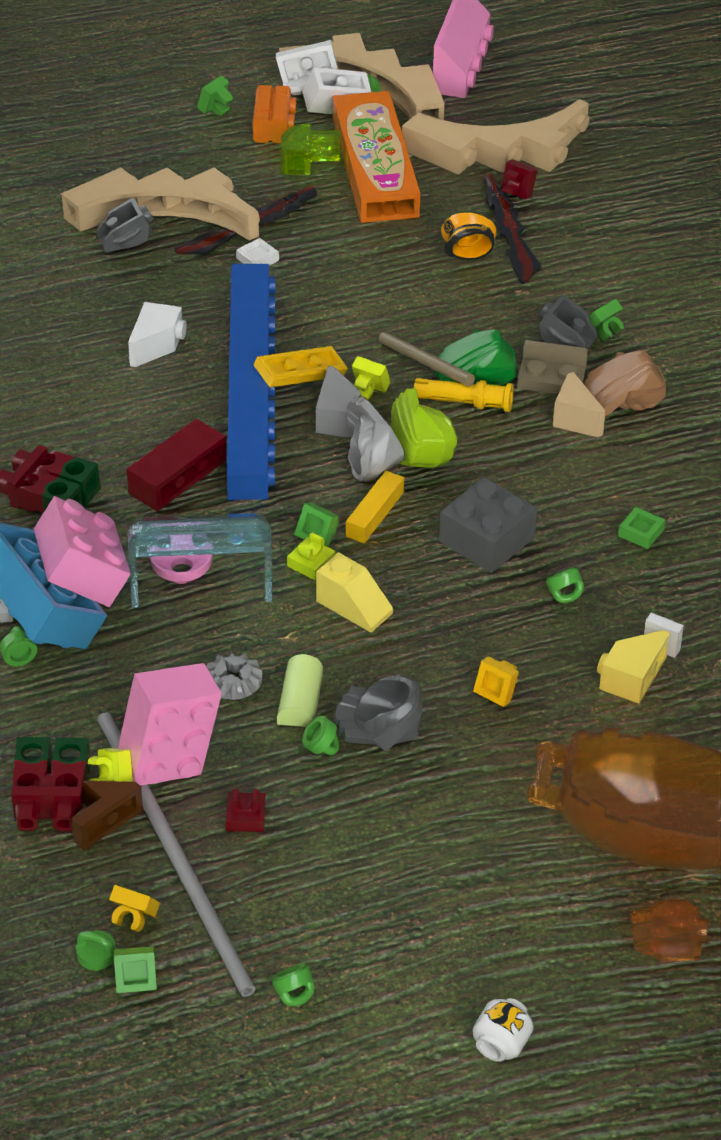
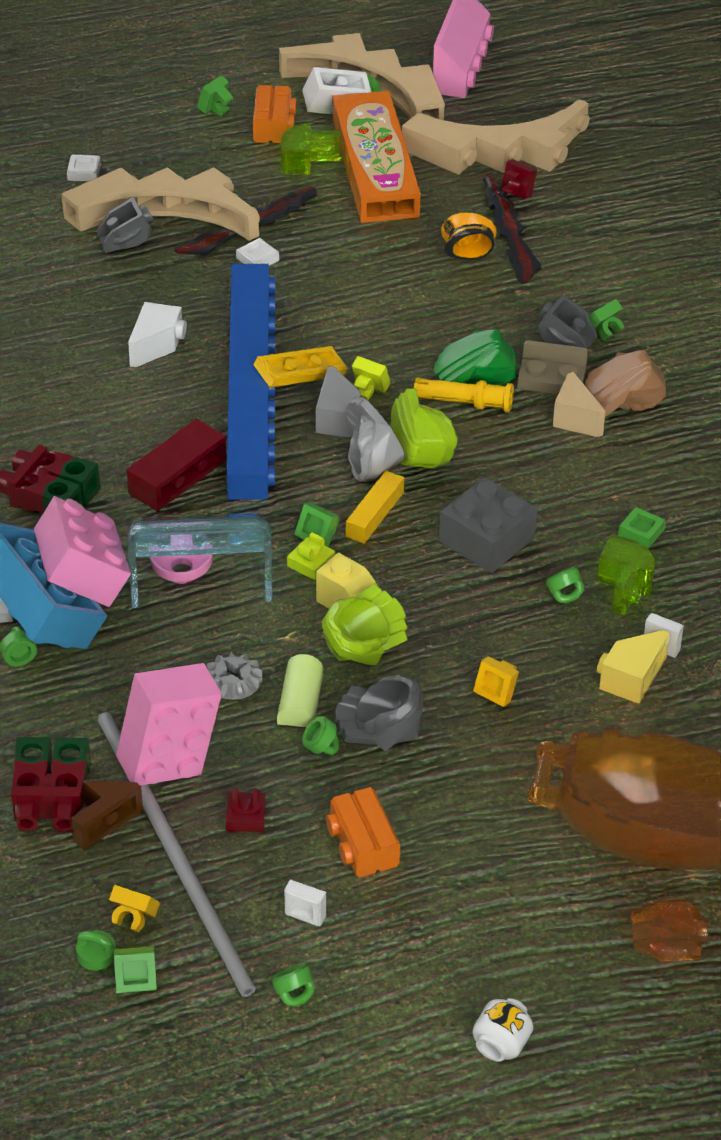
neon yellow tile [88,748,133,782] -> none
white bracket [276,40,339,95] -> none
dark tan bar [379,331,475,387] -> none
none -> white tile [67,155,101,182]
none -> white tile [284,879,326,927]
none -> lime hair [322,583,408,665]
none -> orange brick [326,787,400,878]
none -> clear neon green brick [597,534,655,615]

